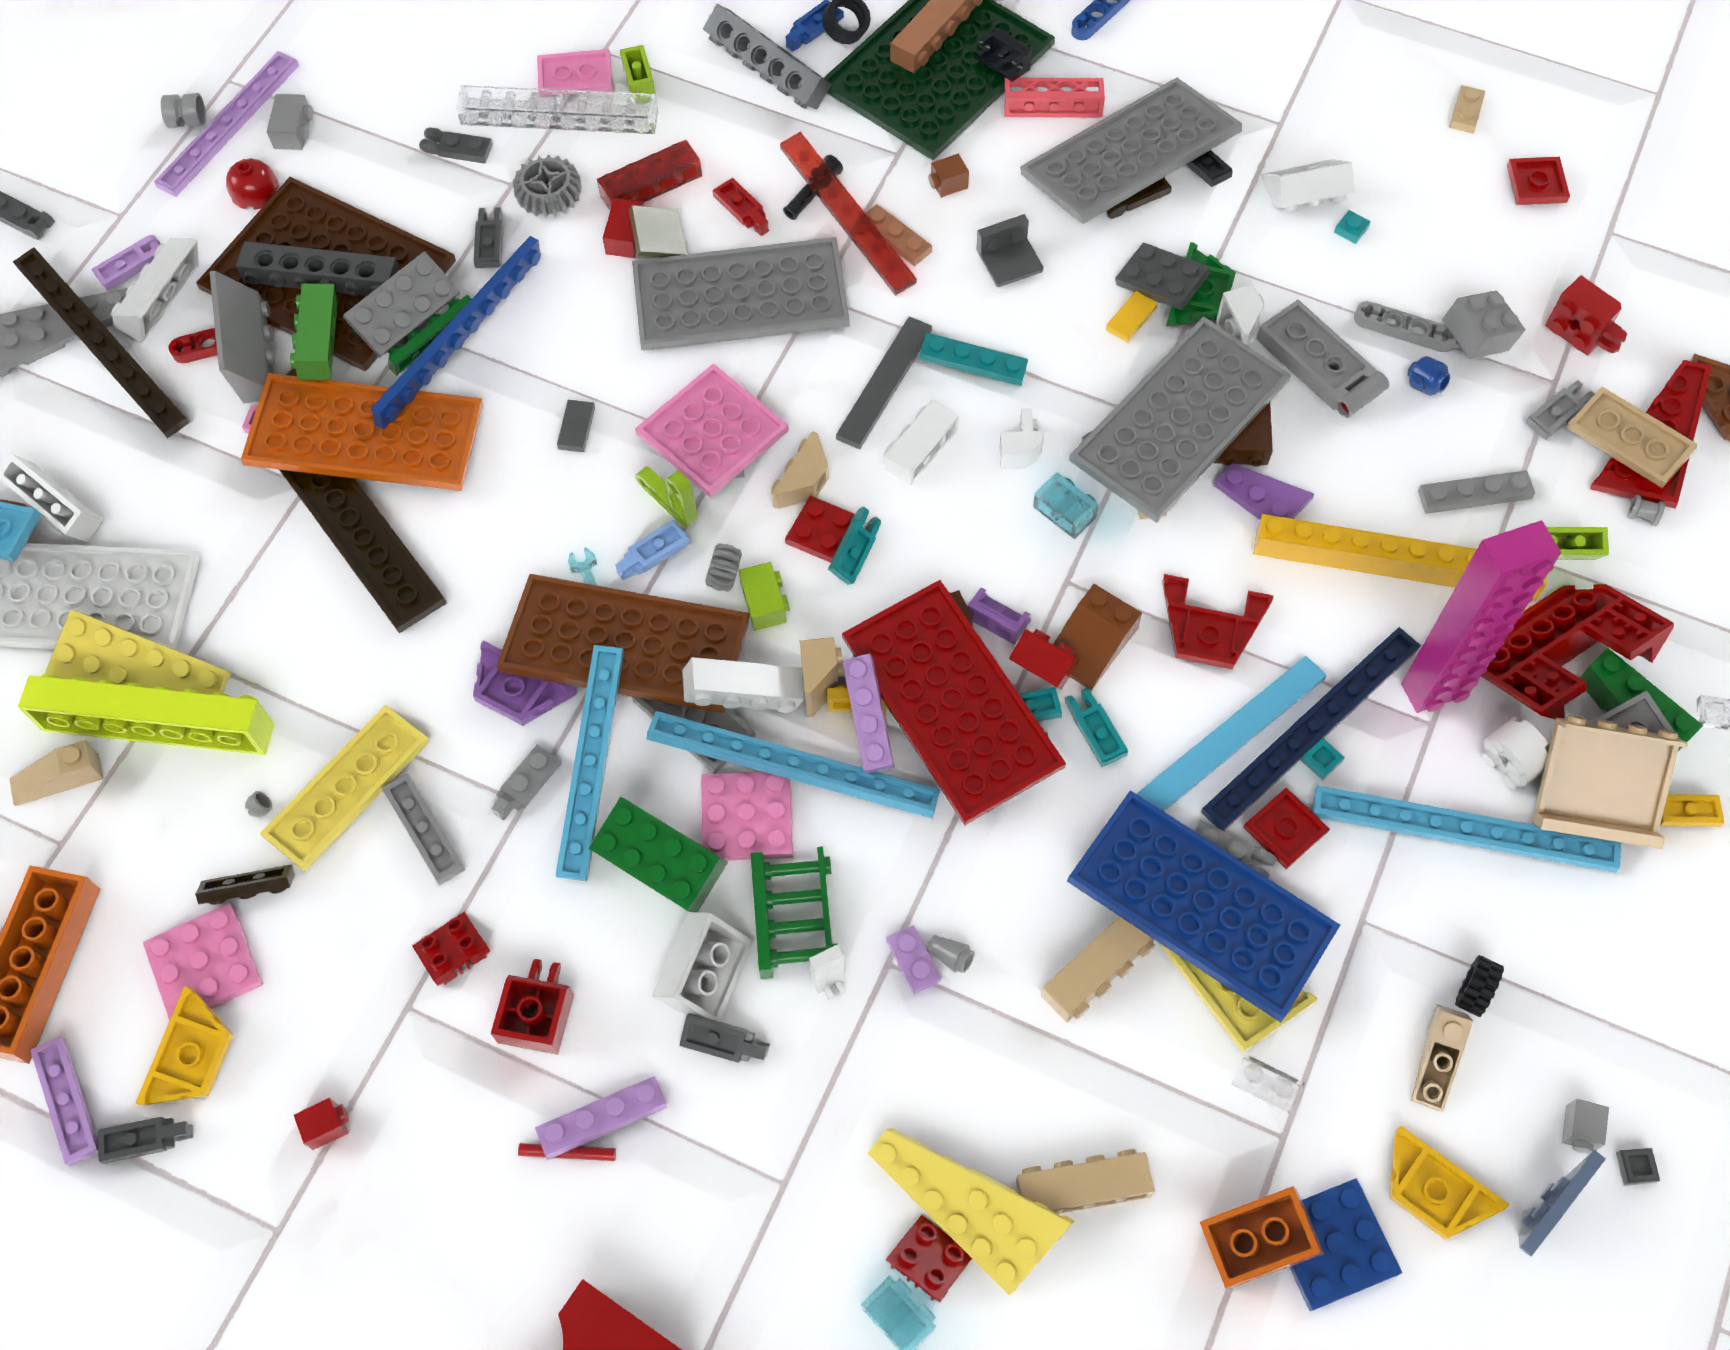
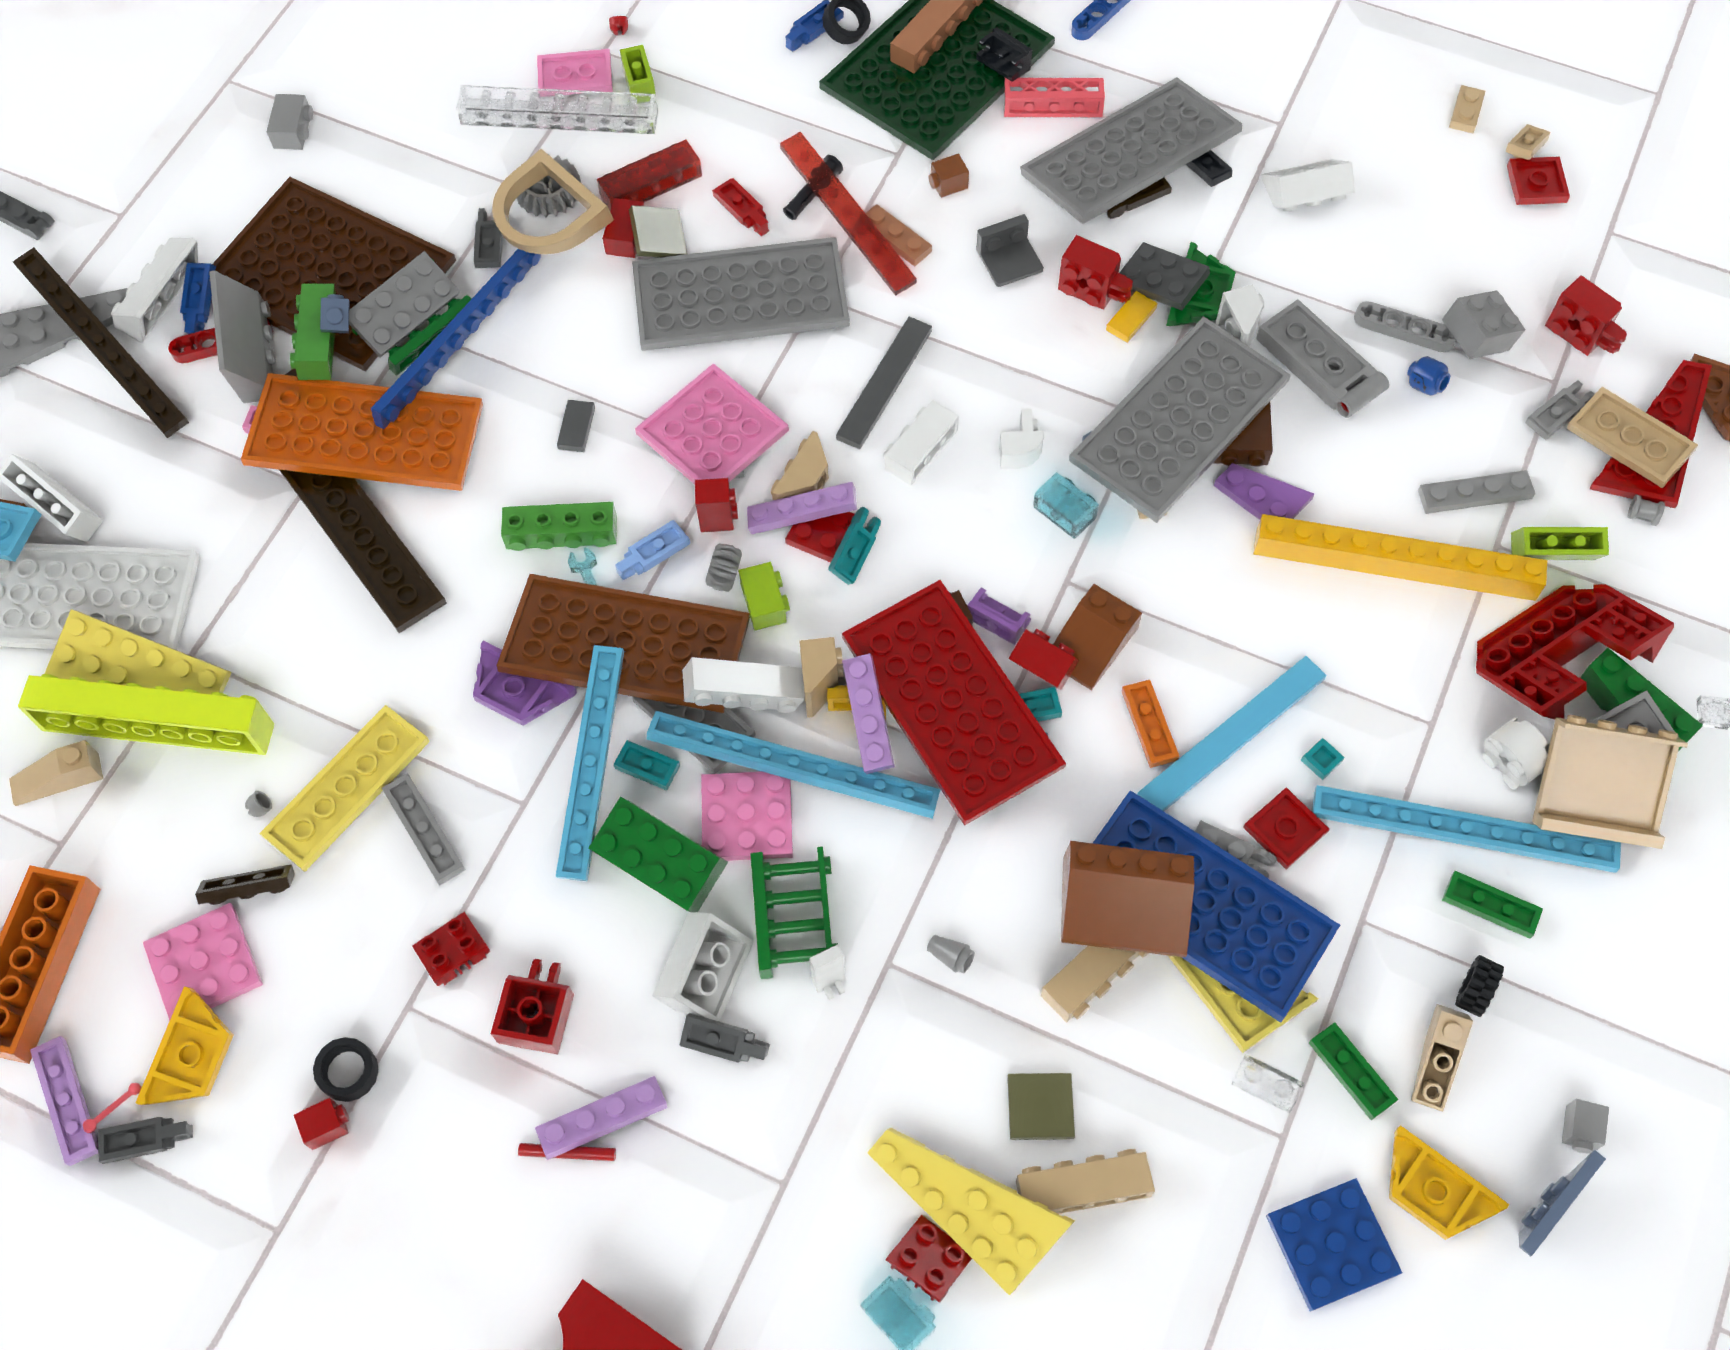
lavender plate [91,235,160,291] -> none
lavender tile [154,51,299,197] -> none
light grey wheel [160,93,206,128] -> none
red cylinder [226,158,279,210] -> none
dark grey brick [236,241,400,296] -> none
dark grey hinge [419,127,493,164] -> none
light grey hinge [491,744,561,821] -> none
lime beam [635,466,698,528] -> none
brick [703,3,832,110] -> none
lavender plate [886,925,942,995] -> none
teal plate [919,332,1028,386] -> none
teal hinge [1065,688,1129,767] -> none
red wing [1162,574,1274,670] -> none
orange brick [1199,1186,1324,1289] -> none
dark blue plate [1201,627,1421,831] -> none
teal plate [1334,210,1371,244] -> none
dark pink brick [1401,520,1561,713] -> none
dark grey tile [1616,1148,1660,1186] -> none
yellow plate [1660,794,1725,827] -> none
none -> coral hinge [83,1083,141,1133]
none -> blue hinge [180,263,216,334]
none -> black tyre [313,1037,379,1102]
none -> sand blue bracket [320,294,350,333]
none -> tan window [492,148,614,254]
none -> bright green brick [501,502,617,551]
none -> red hinge [609,16,628,35]
none -> teal plate [613,740,680,791]
none -> red brick [695,478,738,533]
none -> lavender plate [747,482,857,535]
none -> olive tile [1007,1073,1075,1140]
none -> red hinge [1058,235,1133,310]
none -> dark orange slope [1061,841,1194,958]
none -> orange plate [1121,679,1179,768]
none -> green plate [1309,1022,1399,1121]
none -> green plate [1442,870,1543,939]
none -> tan plate [1506,124,1551,160]

